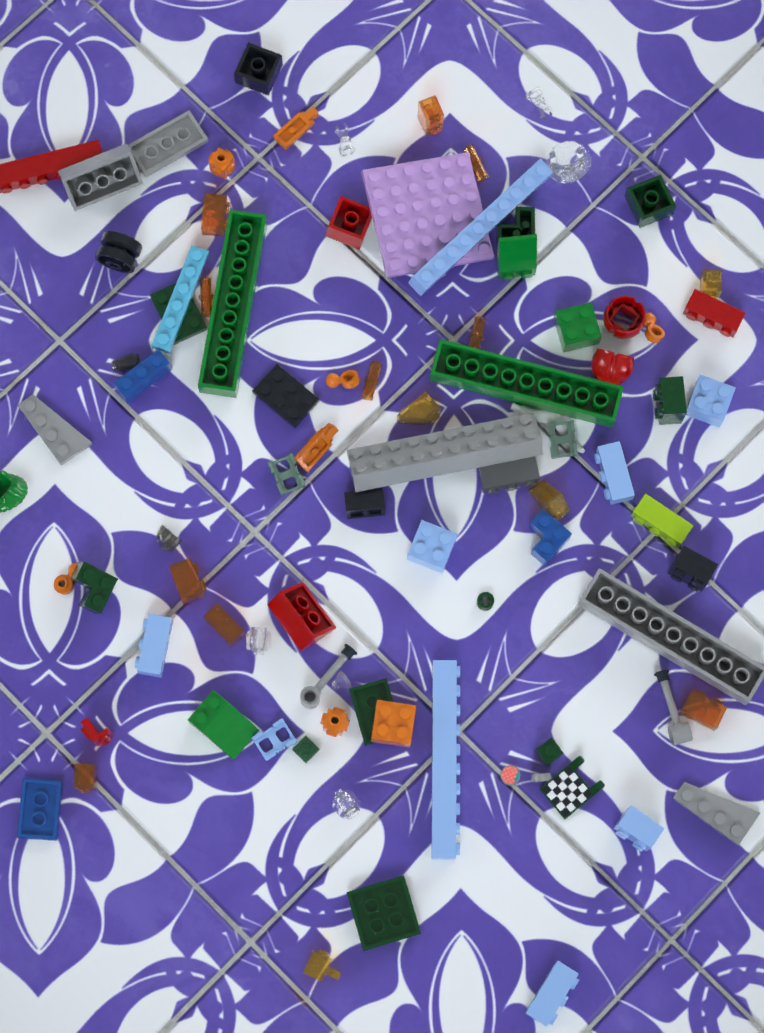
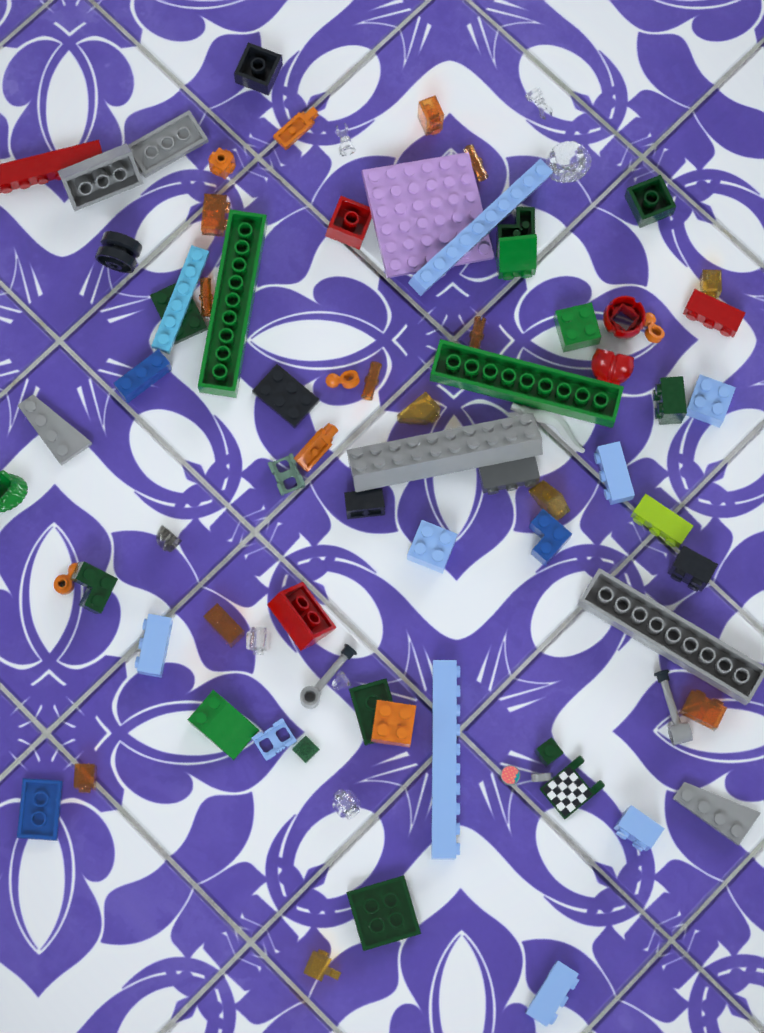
red bracket [80,718,114,747] -> none
clear smoke cone [112,353,141,372] -> none
clear orange brick [169,558,207,605] -> none
orange brick [320,707,350,737] -> none
dark green bush [477,592,494,611] -> none
sand green piece [547,420,578,459] -> none

